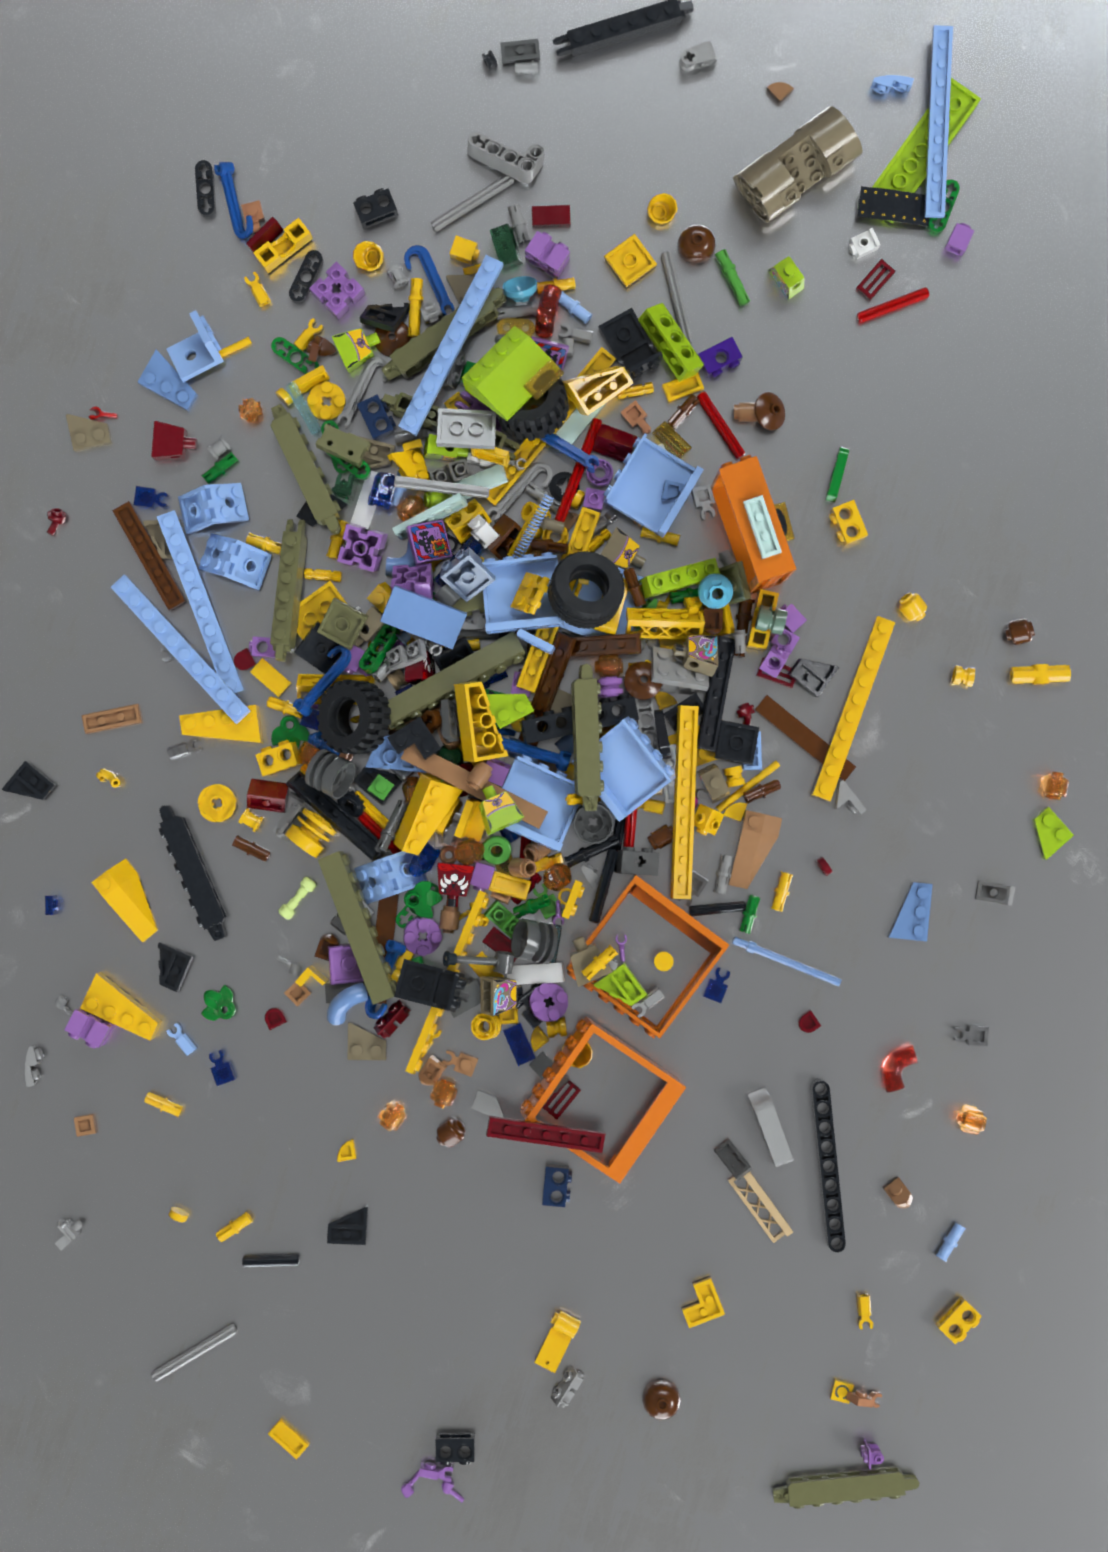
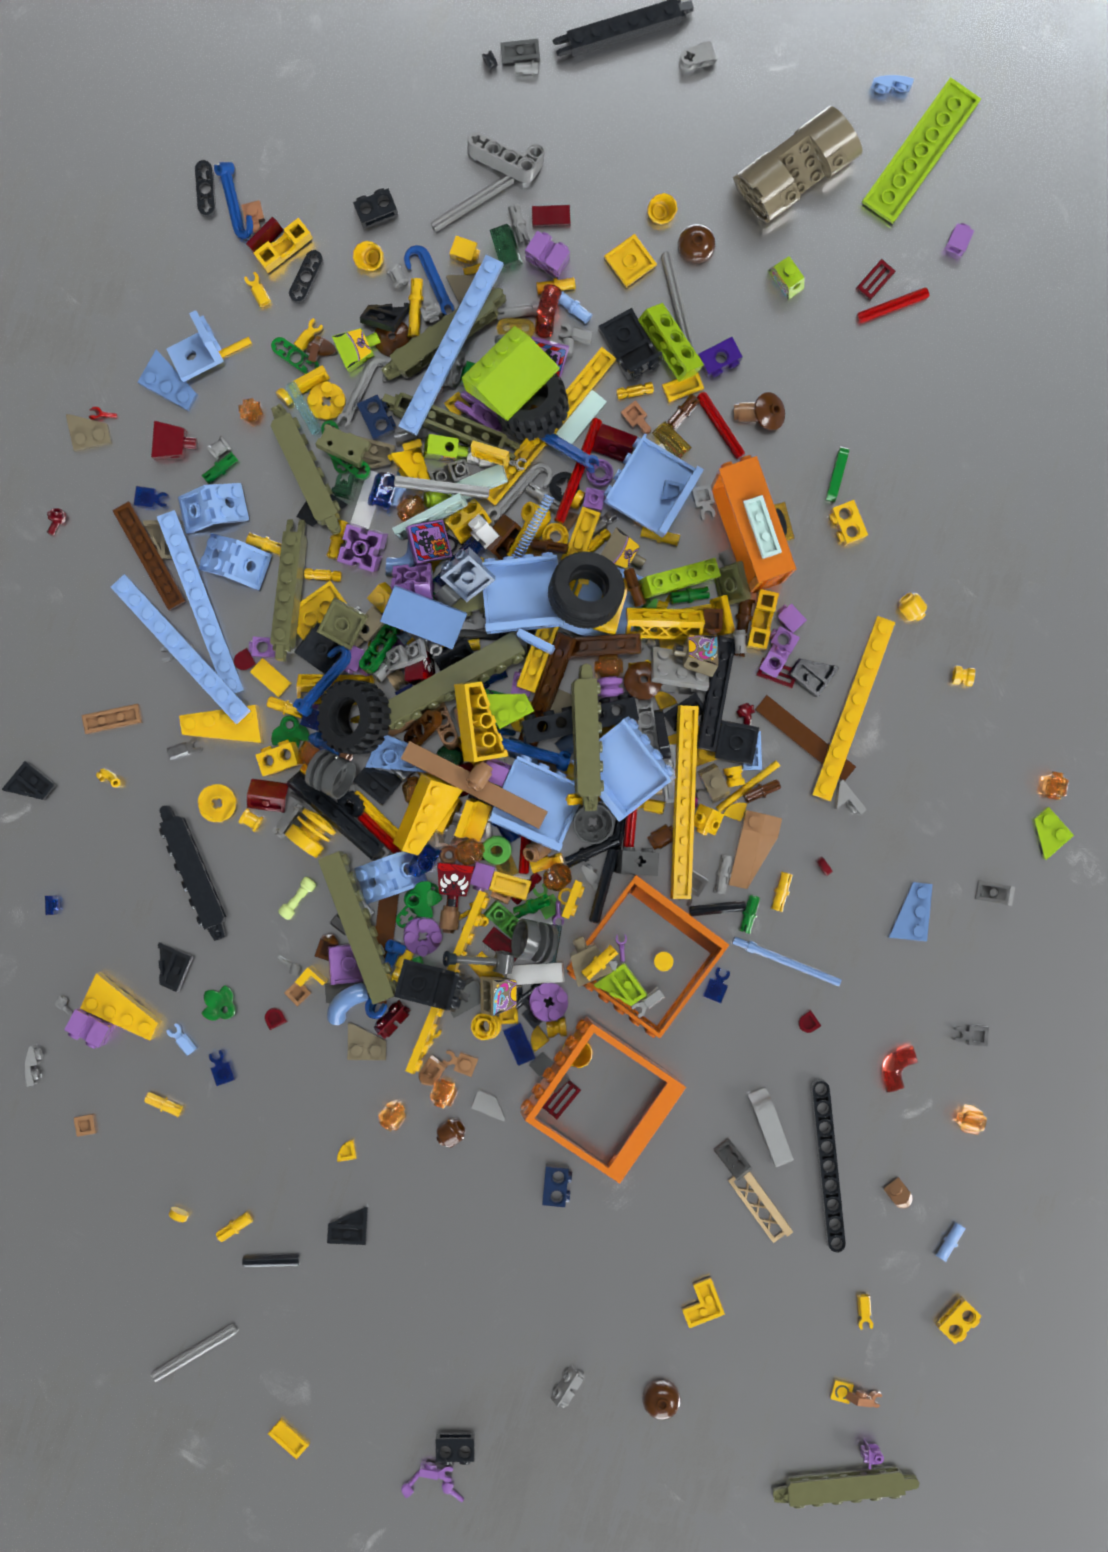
light grey piece [55,1218,82,1250] -> none
yellow wedge [91,858,158,942] -> none
reddish brown axle [232,835,270,862] -> none
medium lavender brick [309,261,365,320] -> none
bright green plate [367,774,394,801] -> none
dark grey pin [374,800,409,854] -> none
black plate [387,717,441,760] -> none
light grey plate [436,408,496,449] -> none
dark grey plate [440,699,459,742] -> none
lime torso [479,785,524,835] -> none
dark red plate [486,1116,606,1153] -> none
medium azure piece [503,276,537,302] -> none
medium nougat brick [508,858,536,878] -> none
yellow plate [510,572,550,615] -> none
clear yellow tile [523,359,564,400] -> none
yellow door [534,1310,581,1373] -> none
dark tan pin [540,516,565,534] -> none
yellow wedge [563,366,633,416] -> none
yellow tile [683,597,703,614] -> none
medium azure piece [698,574,733,609] -> none
bright green pin [715,249,751,306] -> none
sand green wheel [755,605,788,635] -> none
medium nougat tile [767,82,794,103] -> none
white brick [848,228,881,259] -> none
black sticker [857,186,929,227] -> none
light blue plate [924,25,953,218] -> none
green beam [928,179,960,234] -> none
reddish brown head [1005,618,1035,645] -> none
yellow piece [1010,664,1071,685] -> none

